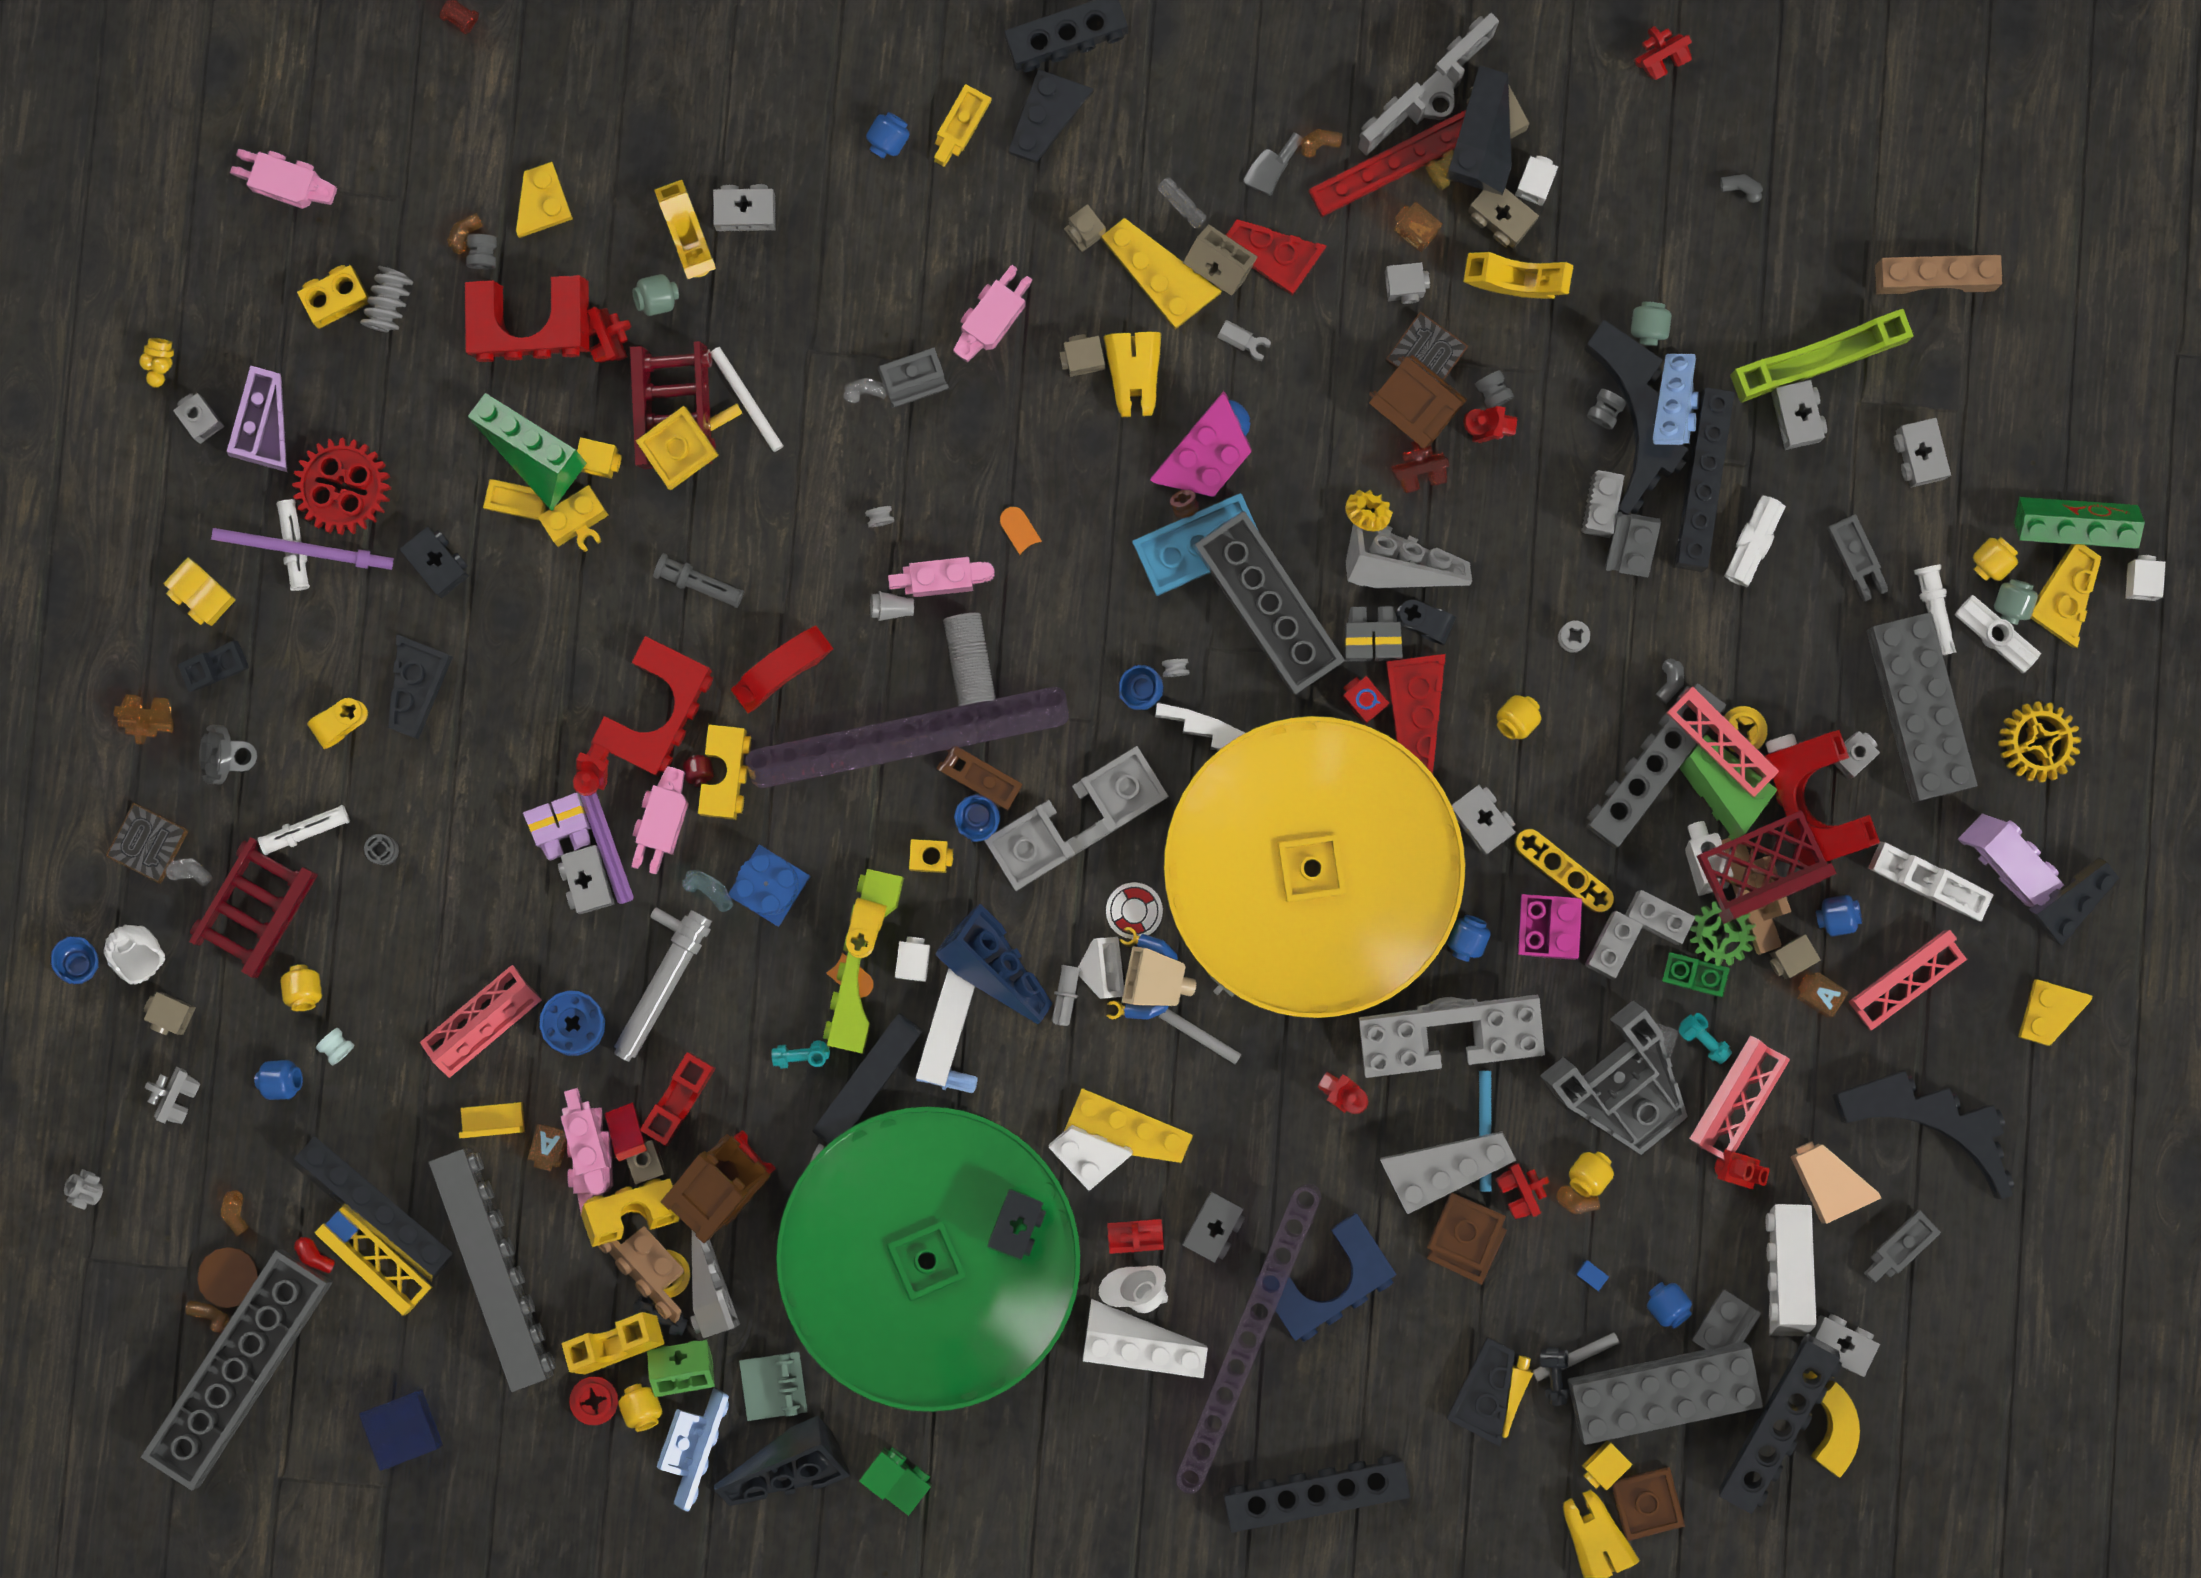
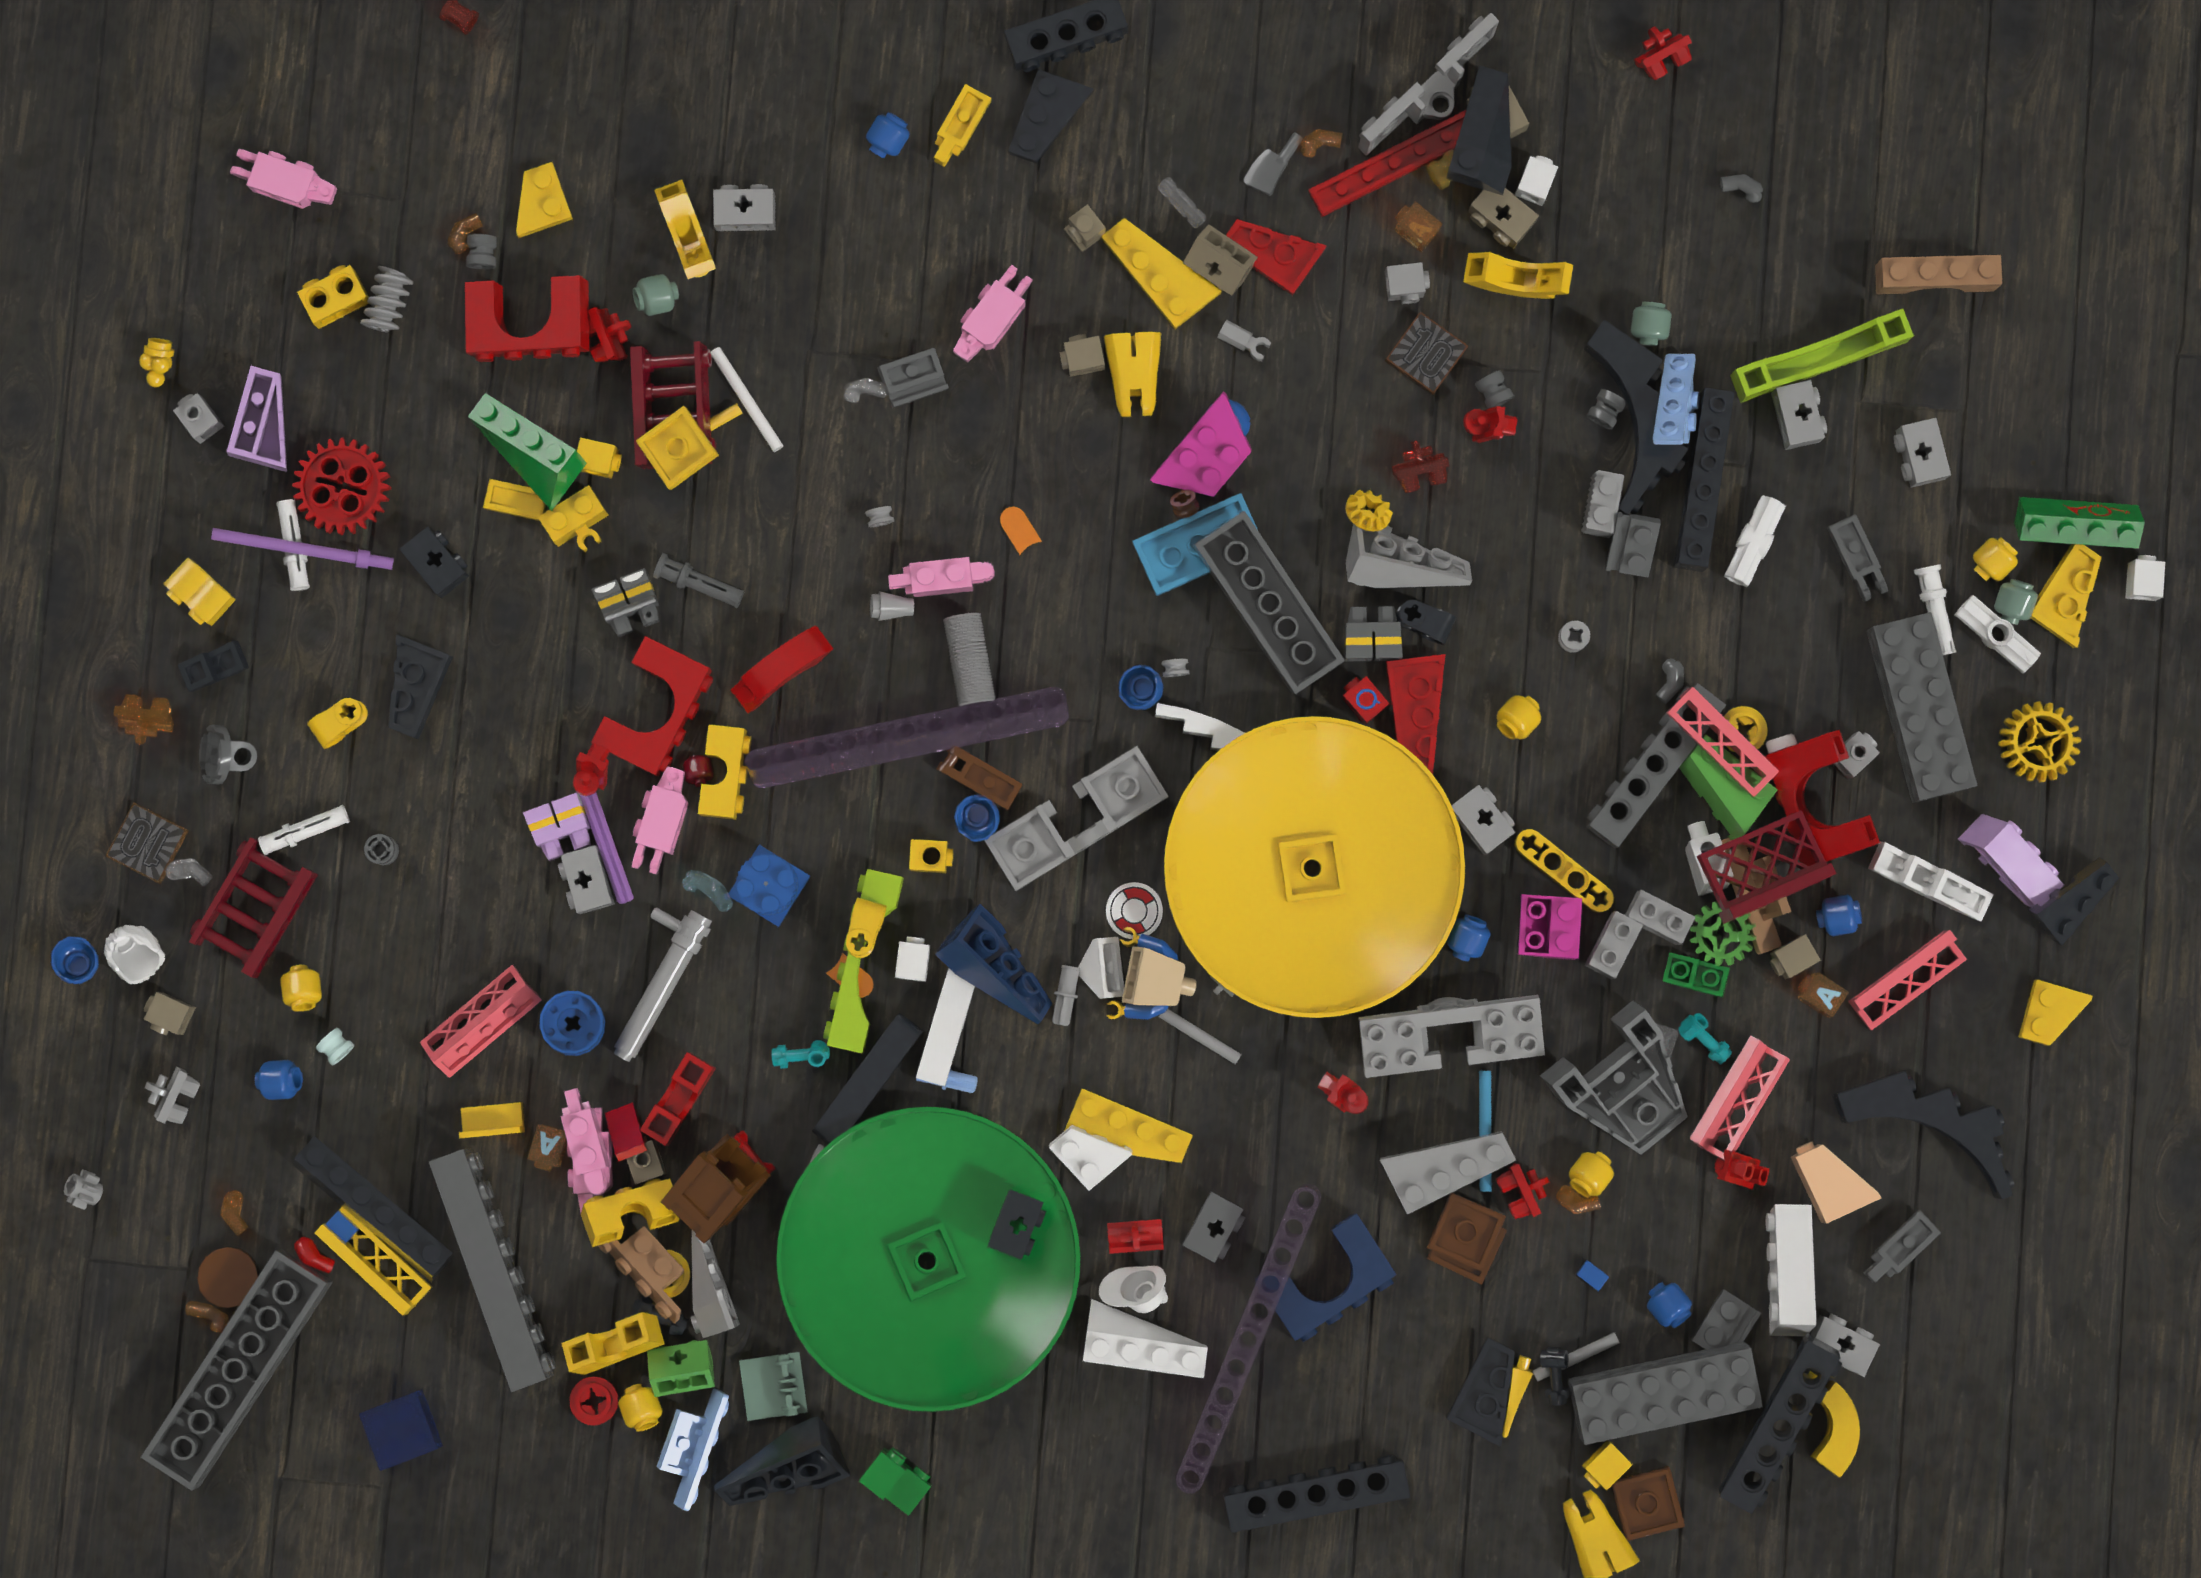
reddish brown container [1369,354,1467,449] -> none
none -> dark grey hips [592,568,659,637]

